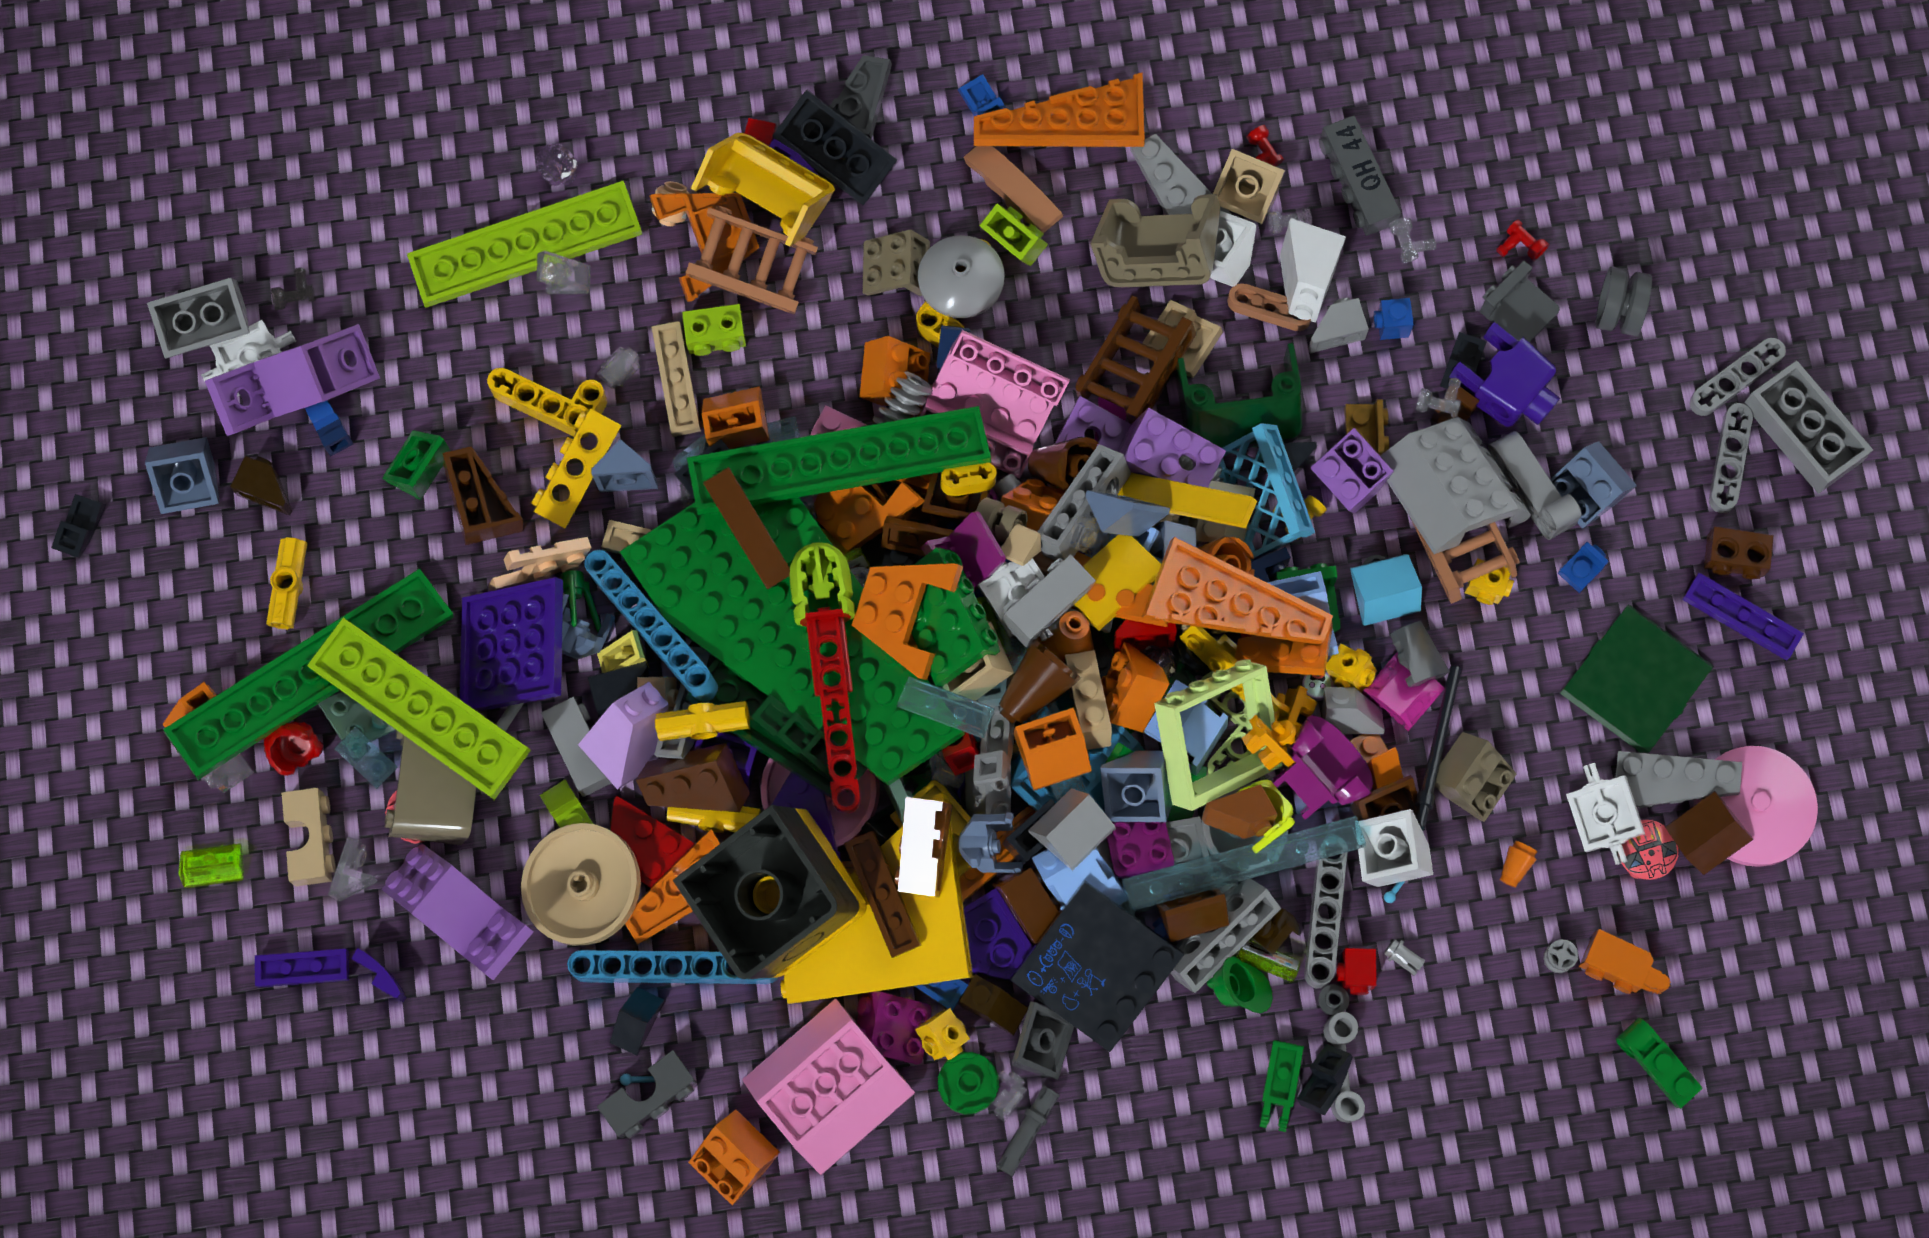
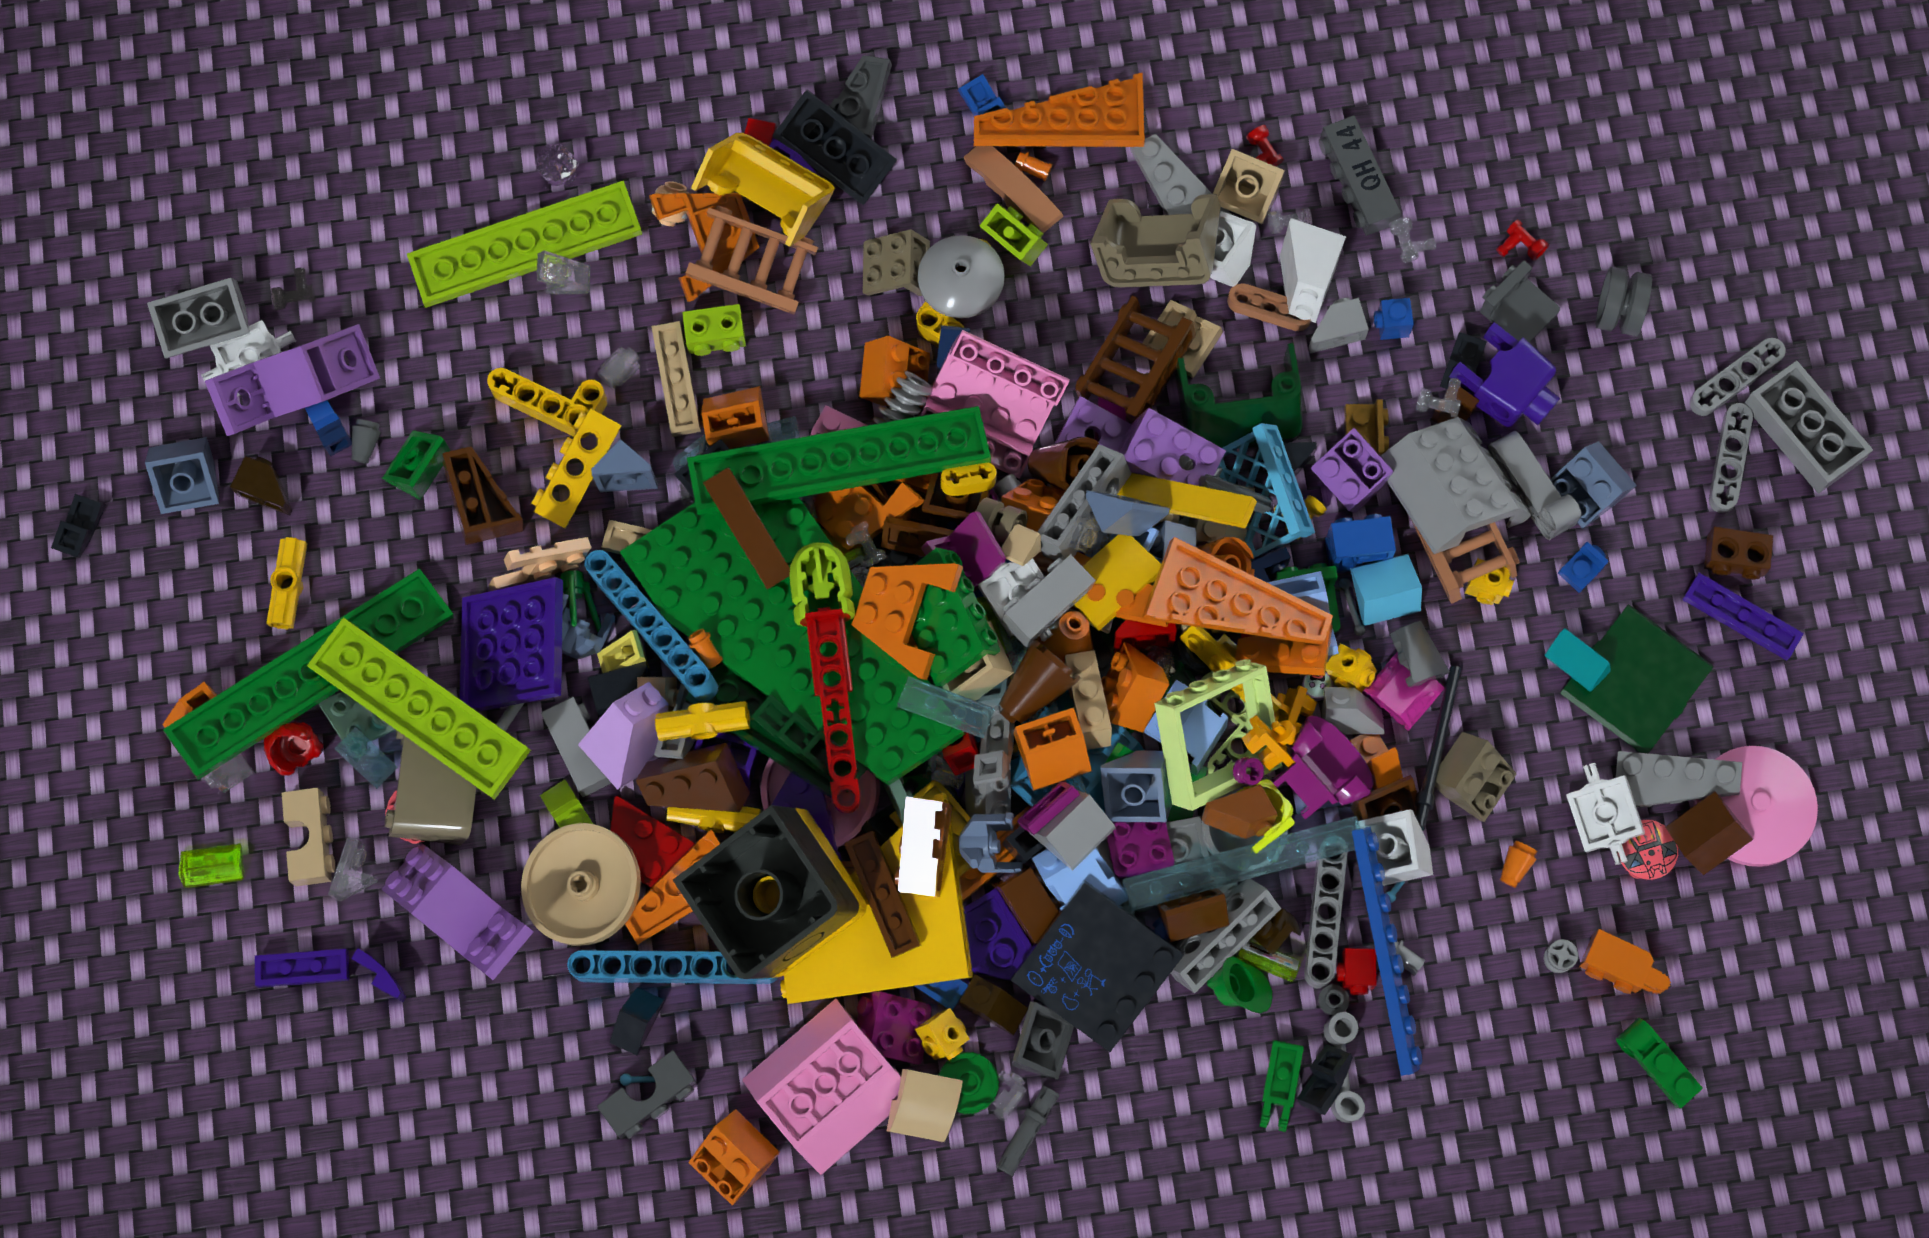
none -> dark grey cone [351,419,381,464]
none -> orange pin [688,629,723,669]
none -> clear piece [846,521,887,568]
none -> tan slope [887,1069,963,1142]
none -> orange pin [1015,151,1052,181]
none -> magenta tile [1017,781,1080,835]
none -> dark grey axle [1199,474,1272,514]
none -> magenta bush [1233,757,1264,785]
none -> blue brick [1325,514,1396,573]
none -> dark grey hinge [1338,578,1365,636]
none -> blue plate [1352,826,1422,1076]
none -> teal slope [1545,628,1611,692]

